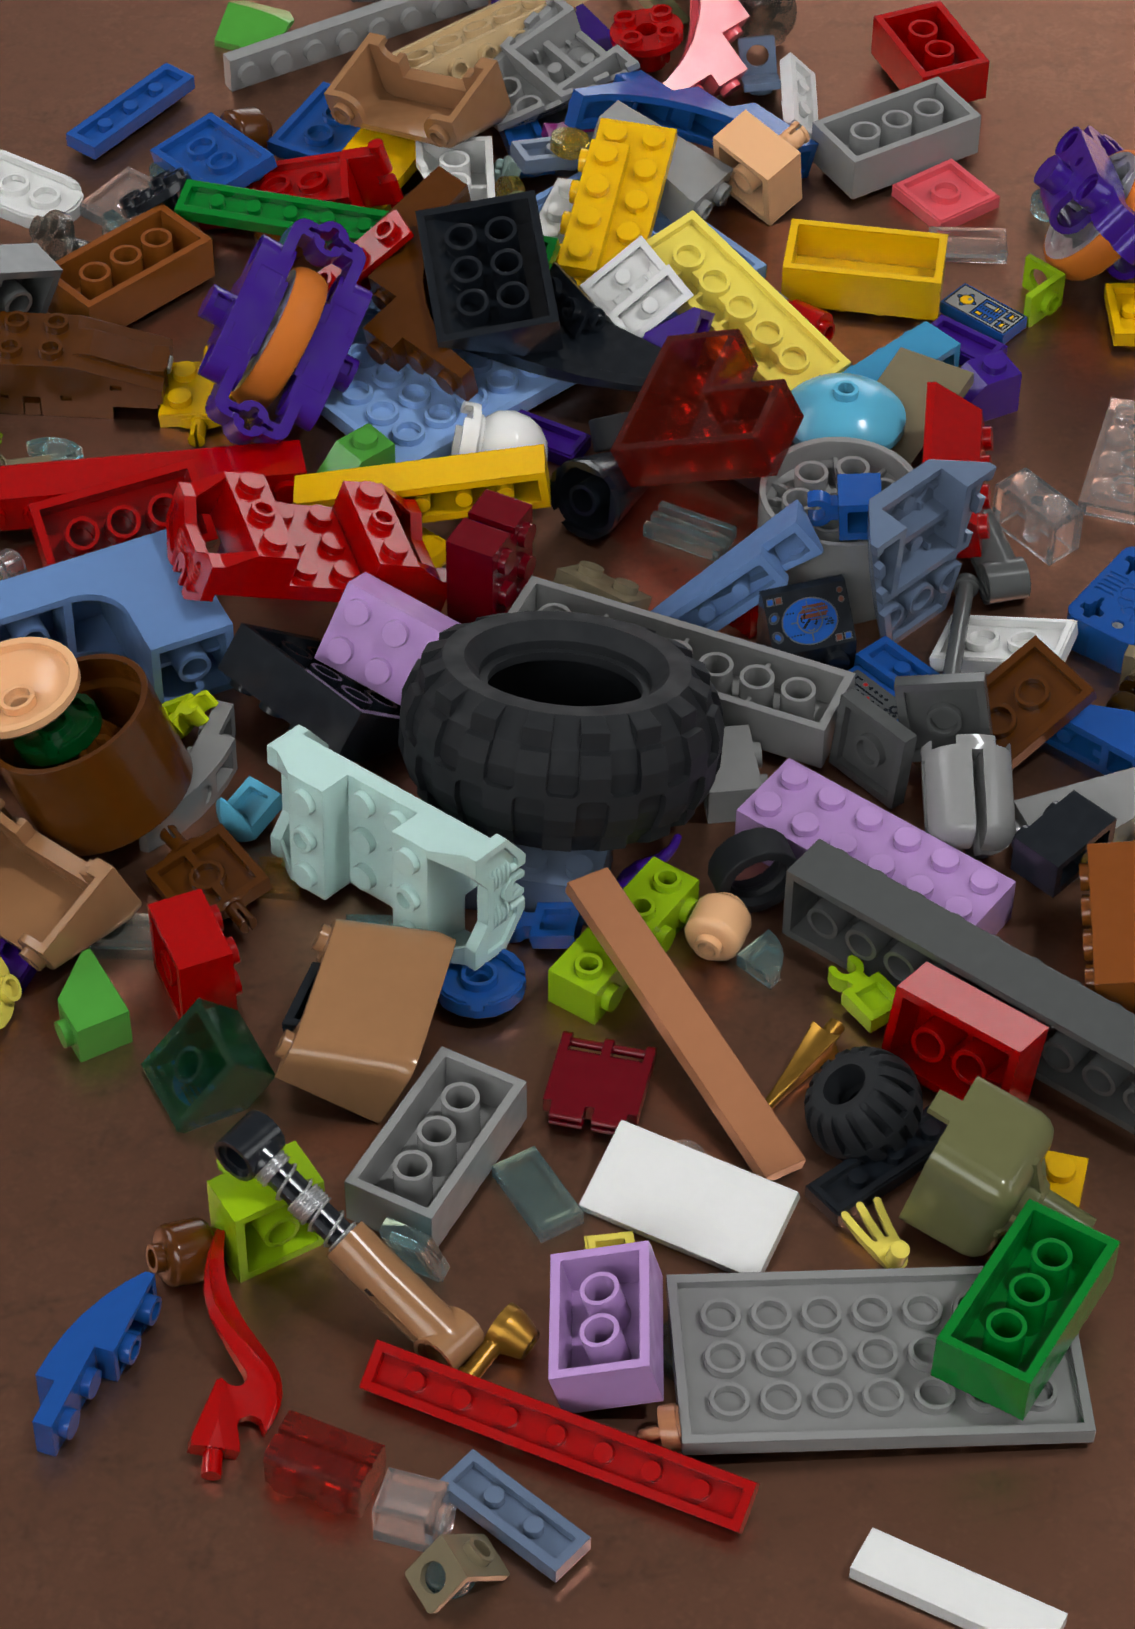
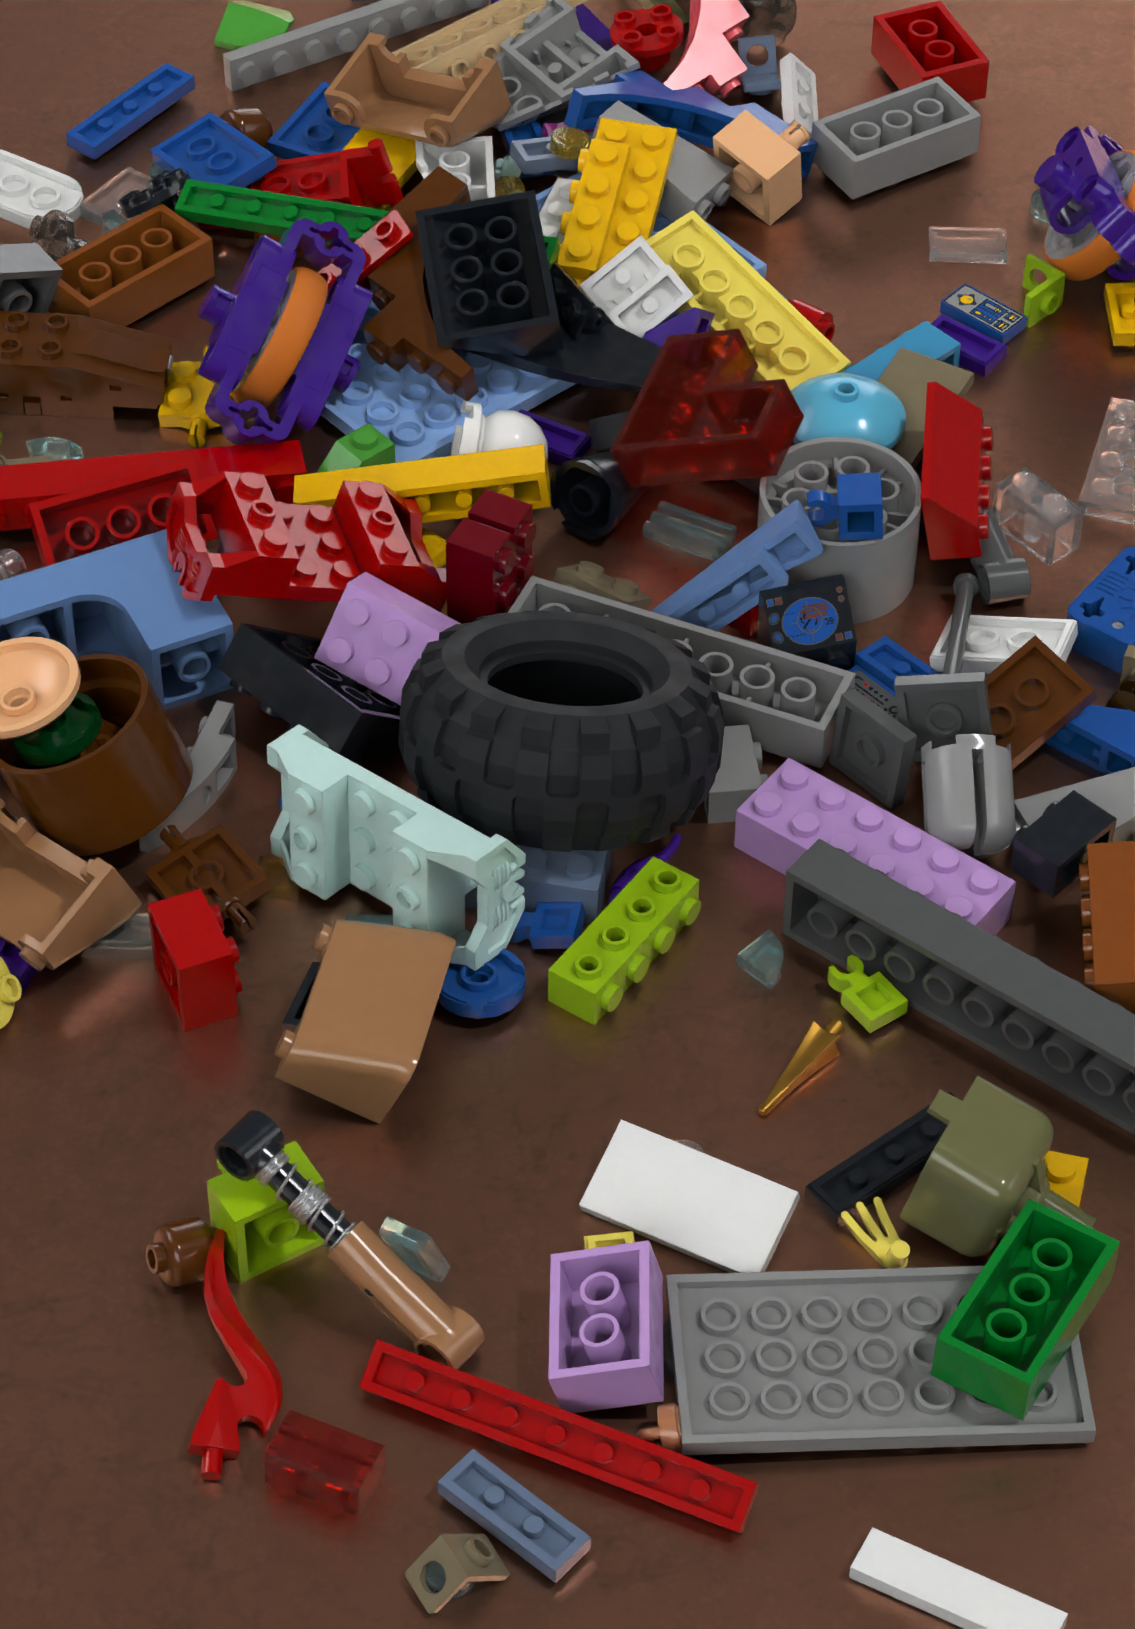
blue slope [32,1271,162,1457] -> none
bright green slope [54,948,133,1062] -> none
clear green slope [140,998,276,1133] -> none
neon yellow plate [162,690,219,739] -> none
medium azure plate [216,776,282,842] -> none
light grey brick [344,1046,527,1255] -> none
clear brick [372,1467,456,1552] -> none
pearl gold bar [458,1302,540,1378] -> none
clear light blue tile [492,1146,584,1243] -> none
dark red plate [543,1031,657,1135] -> none
nougat tile [565,867,806,1181] -> none
light nougat head [684,892,752,961] -> none
black tyre [708,827,797,913] -> none
yellow piece [781,218,948,320] -> none
black wheel [804,1046,923,1163] -> none
sand blue wedge [867,459,997,643] -> none
red brick [881,961,1049,1103] -> none
coral tile [891,158,1000,234] -> none
dark purple slope [961,350,1022,422] -> none

